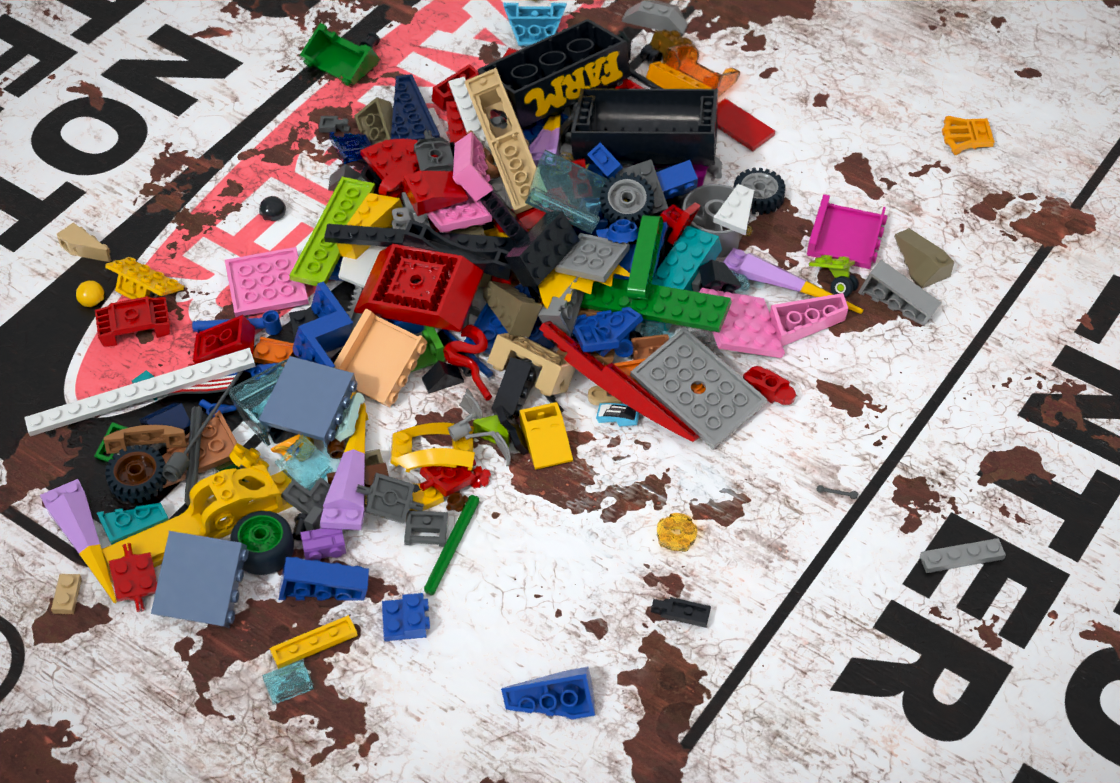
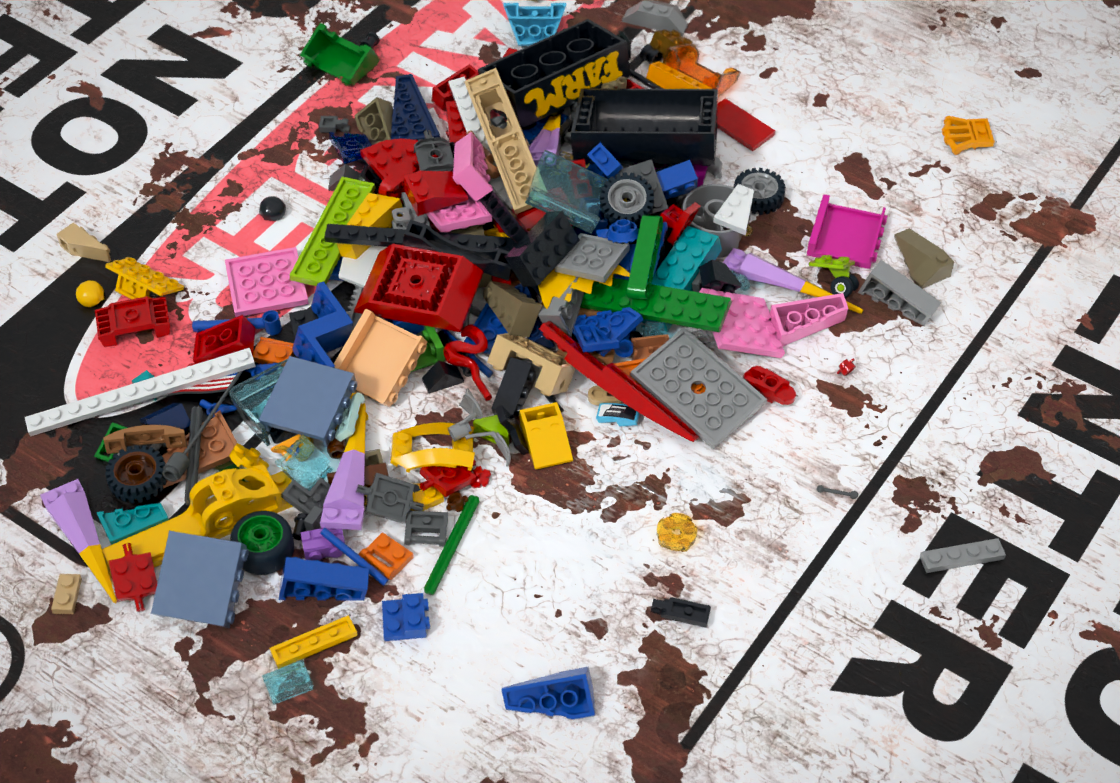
none -> blue bar [320,528,389,586]
none -> orange plate [359,532,414,580]
none -> dark tan piece [601,77,627,89]
none -> red plate [837,358,856,376]

